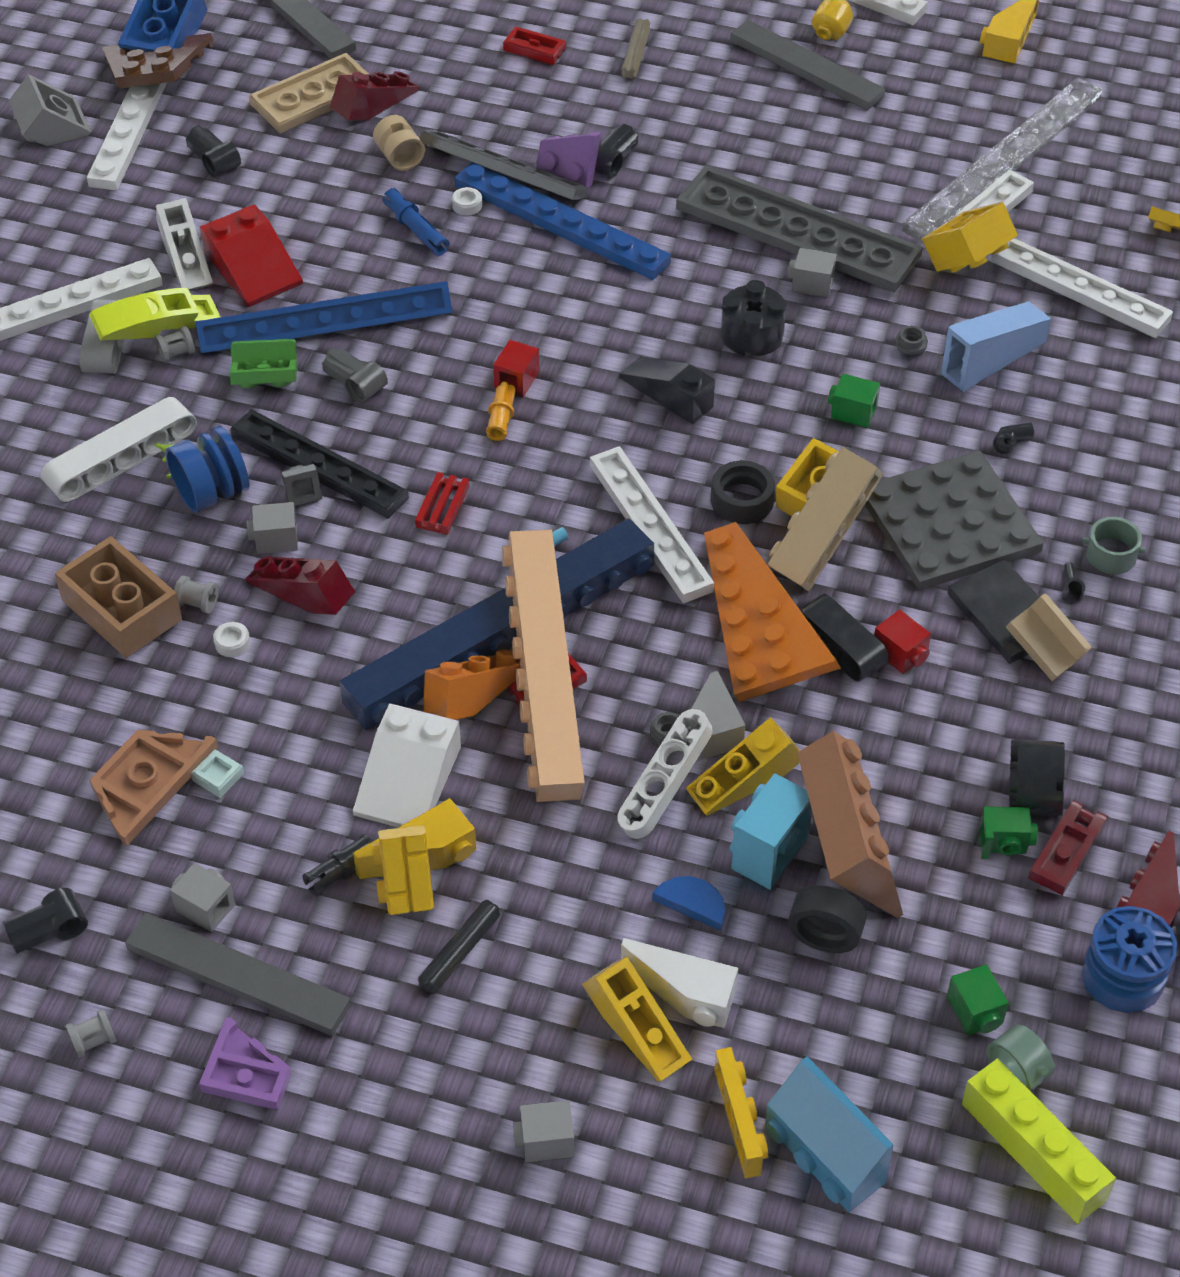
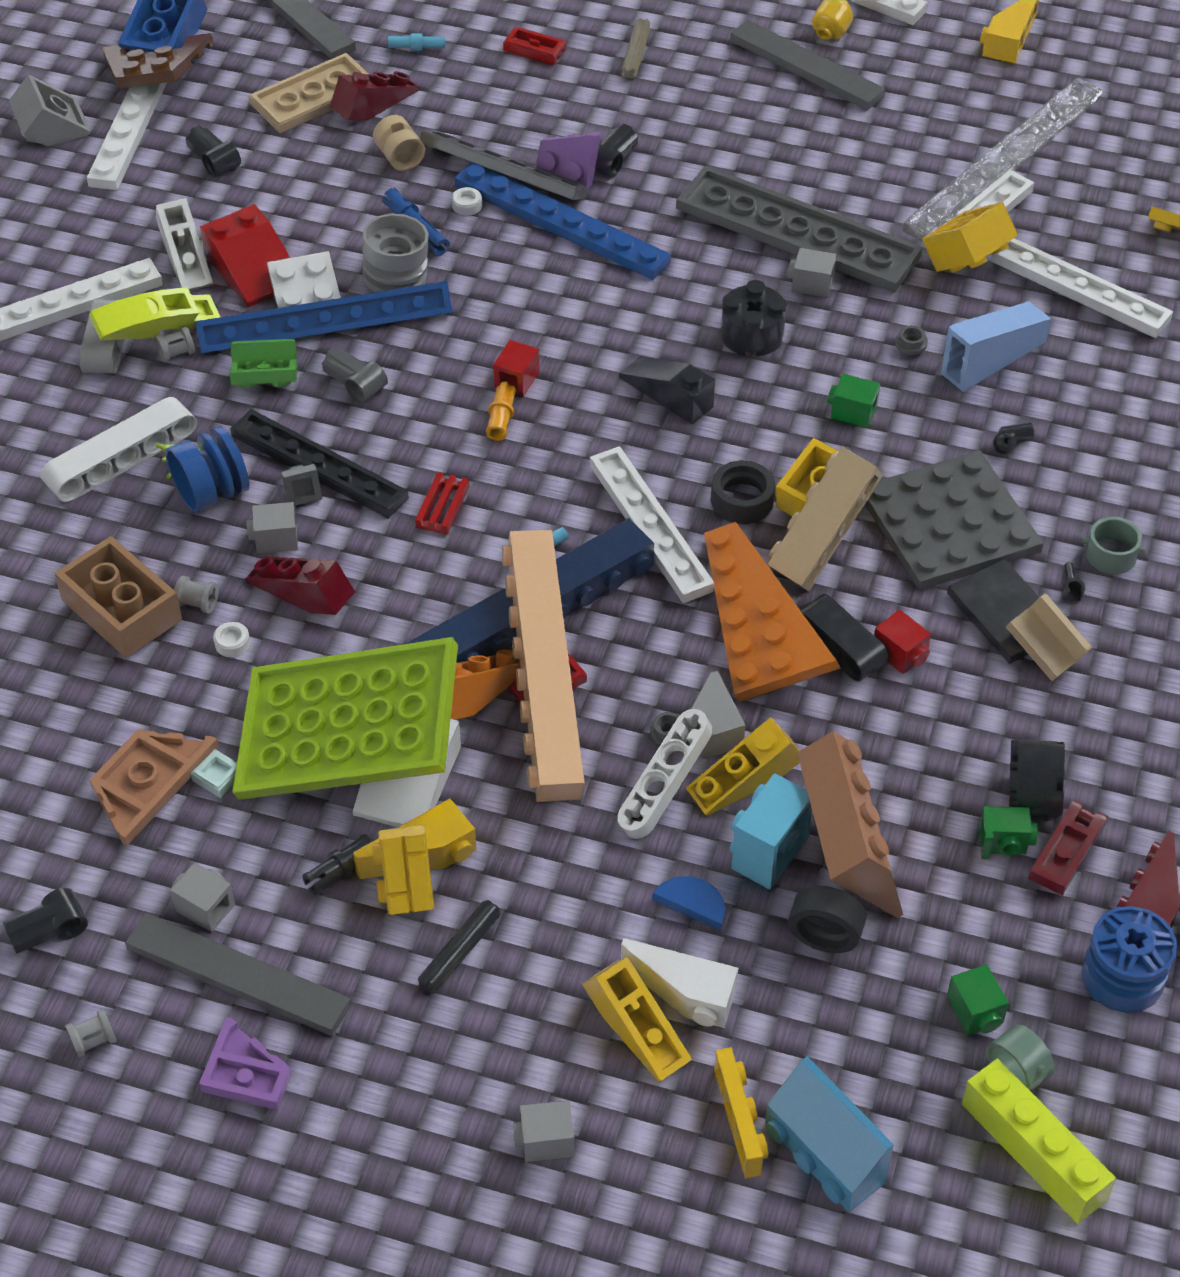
none -> lime plate [232,637,458,800]
none -> white plate [267,251,341,308]
none -> light grey wheel [362,213,429,292]
none -> medium azure bar [388,33,446,51]

